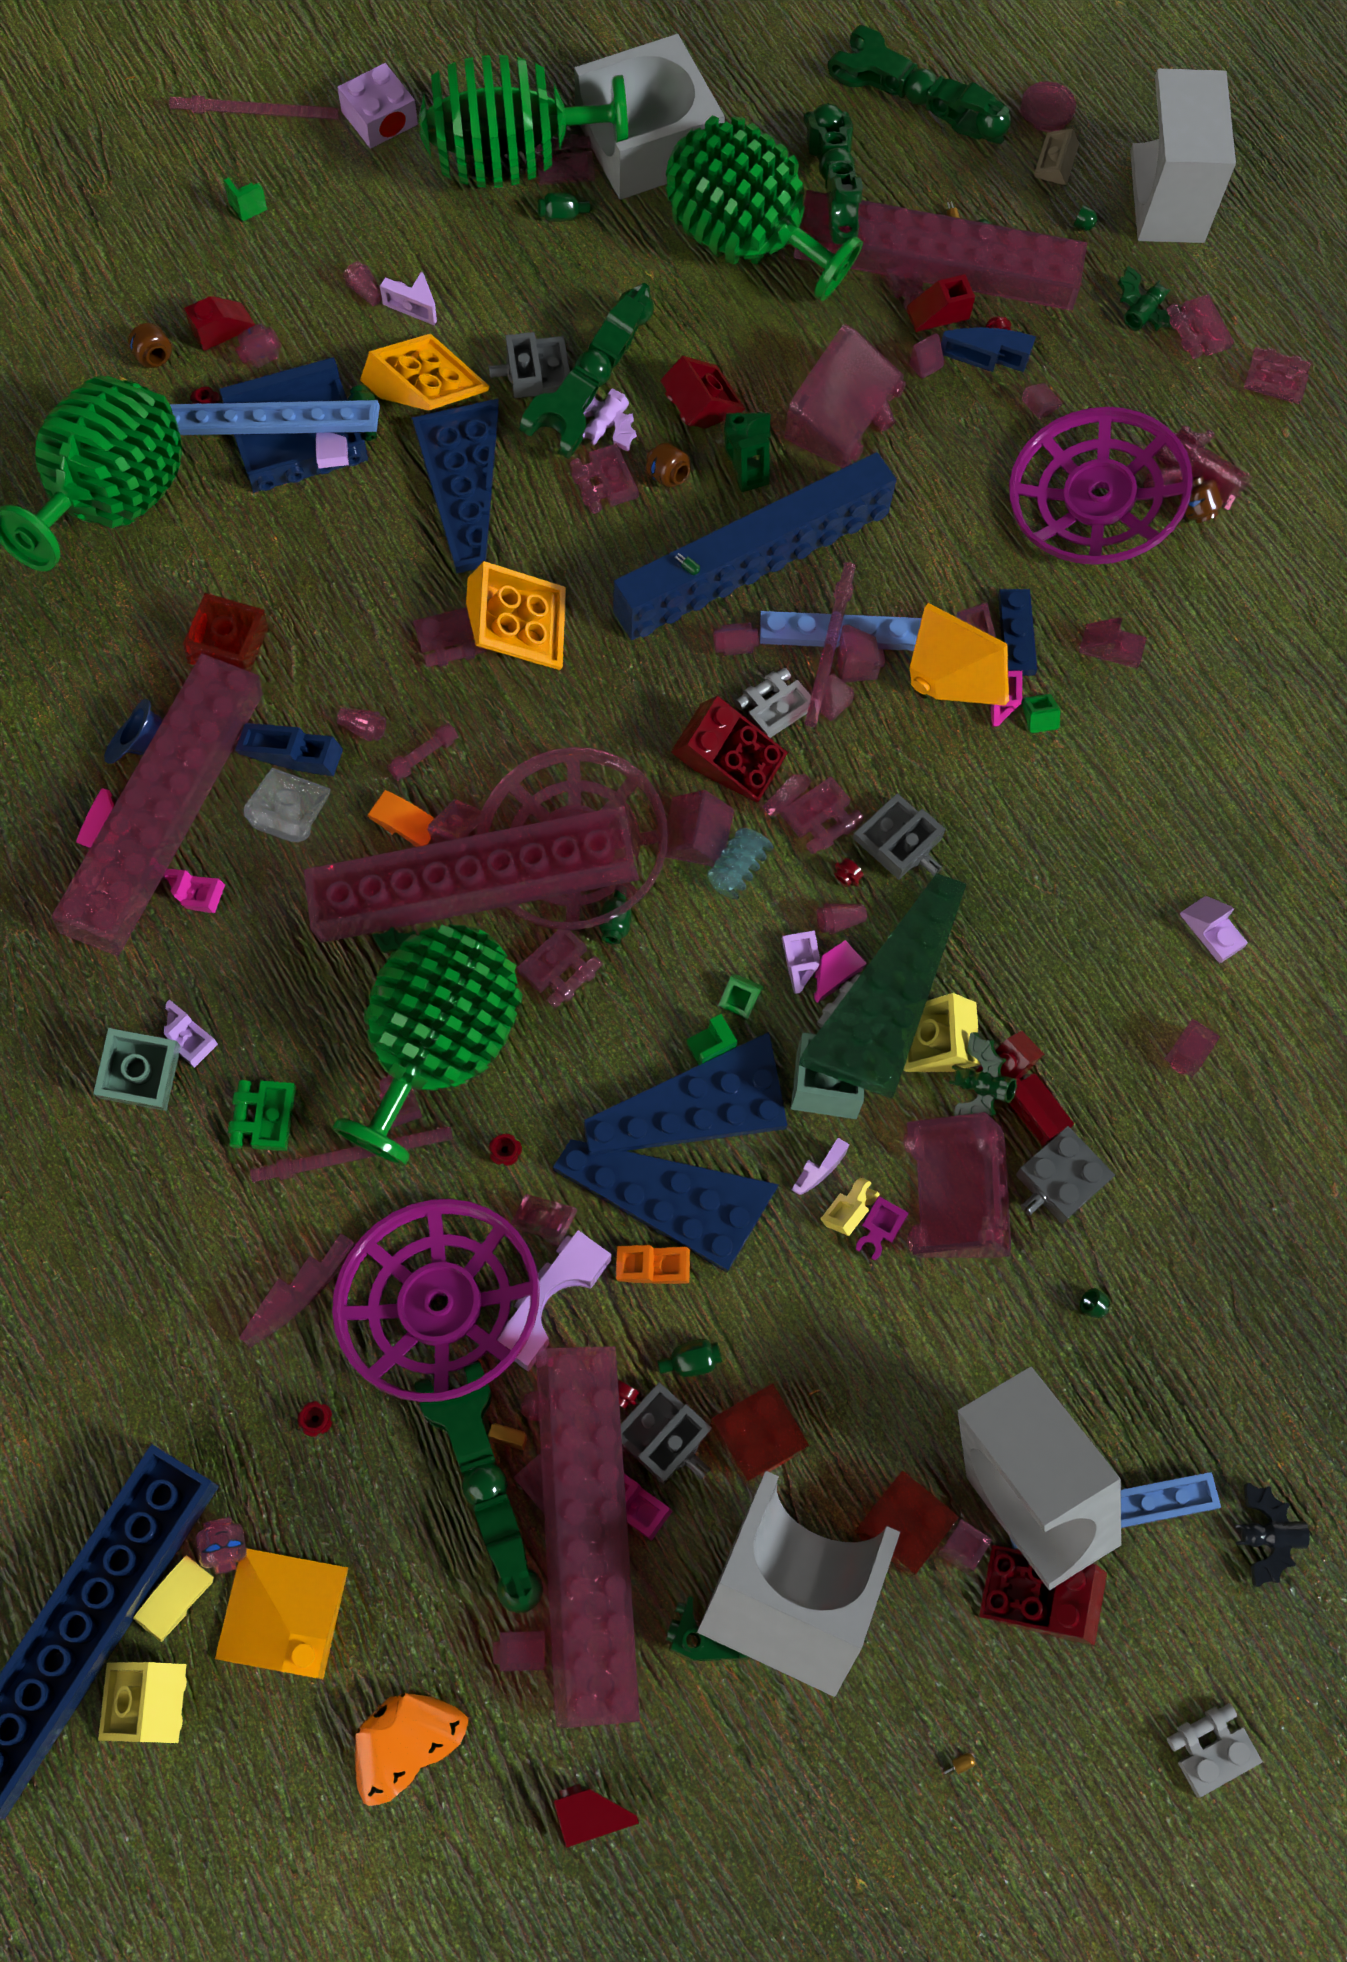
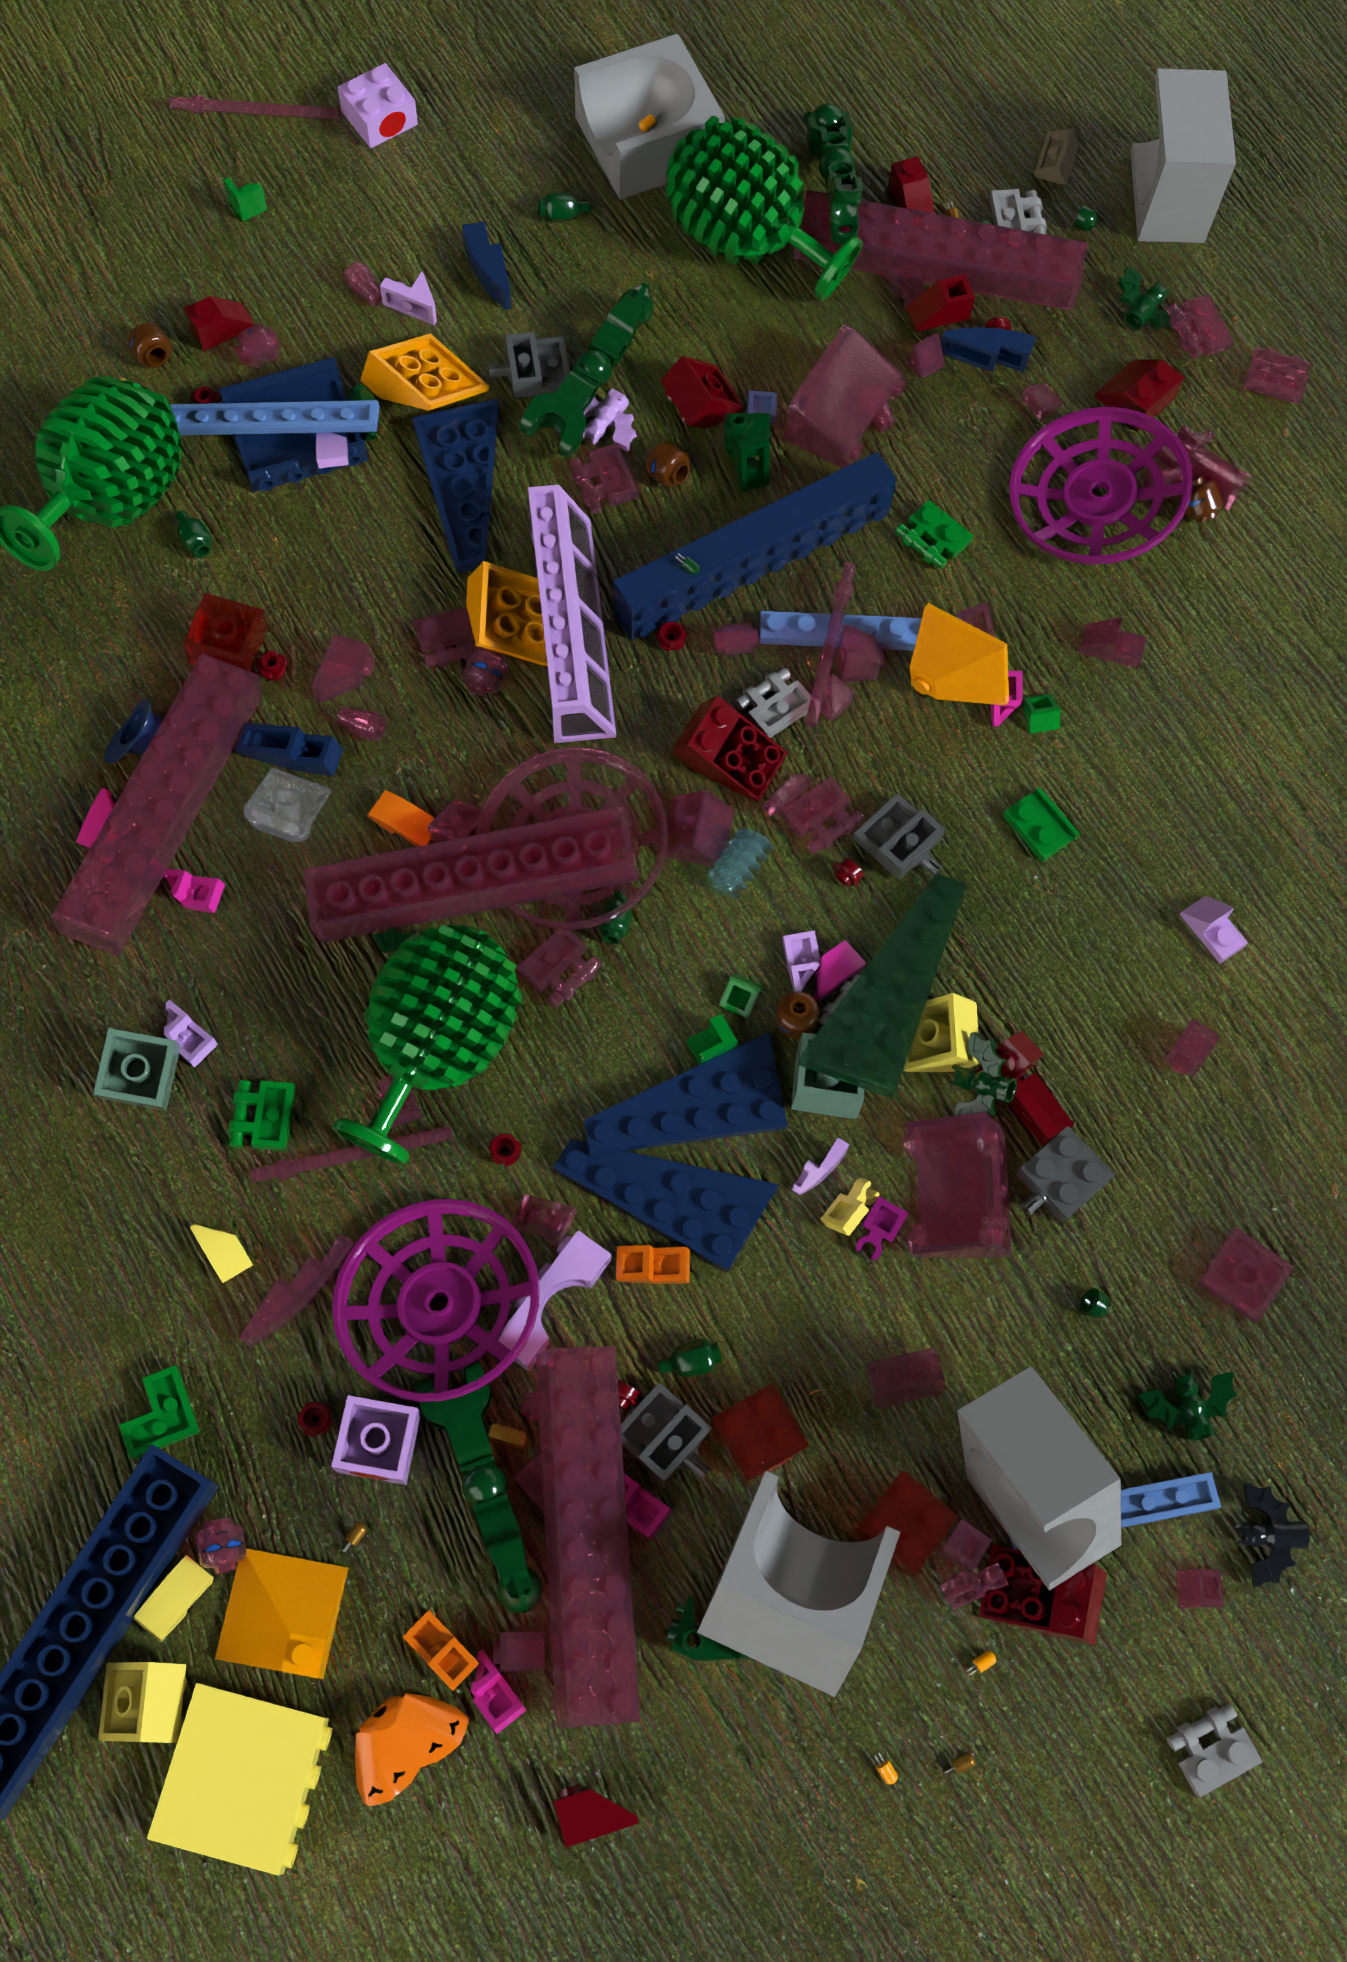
clear pink bar [387,723,458,781] -> none
green plant [418,55,628,188] -> none
clear pink plate [535,134,595,185] -> none
clear pink cone [816,903,867,935] -> none
dark green piece [827,25,1011,144] -> none
dark blue plate [998,589,1037,676] -> none
clear pink tile [1020,81,1076,132] -> none
none -> green plate [119,1365,201,1460]
none -> light yellow panel [147,1683,332,1876]
none -> dark green plant [175,510,212,558]
none -> light yellow slope [190,1224,253,1283]
none -> dark red plate [256,651,287,681]
none -> clear pink slope [312,634,375,703]
none -> lavender brick [331,1395,421,1485]
none -> pearl gold piece [343,1522,367,1552]
none -> orange slope [403,1610,479,1691]
none -> dark blue slope [462,222,511,310]
none -> clear pink head [462,648,508,696]
none -> dark pink slope [471,1649,526,1734]
none -> lavender window [528,485,616,743]
none -> light orange piece [639,112,661,132]
none -> dark red plate [656,622,687,651]
none -> medium blue tile [747,391,777,423]
none -> reddish brown head [775,991,819,1039]
none -> clear pink hinge [867,1347,945,1409]
none -> light orange piece [874,1752,898,1785]
none -> dark red slope [888,156,935,230]
none -> green plate [895,499,974,570]
none -> clear pink plate [940,1564,1008,1609]
none -> light orange piece [966,1651,996,1676]
none -> light grey plate [989,189,1047,244]
none -> green plate [1003,787,1080,863]
none -> dark red slope [1094,359,1184,432]
none -> dark green animal [1137,1368,1237,1441]
none -> clear pink slope [1176,1569,1224,1608]
none -> clear pink plate [1197,1227,1294,1324]

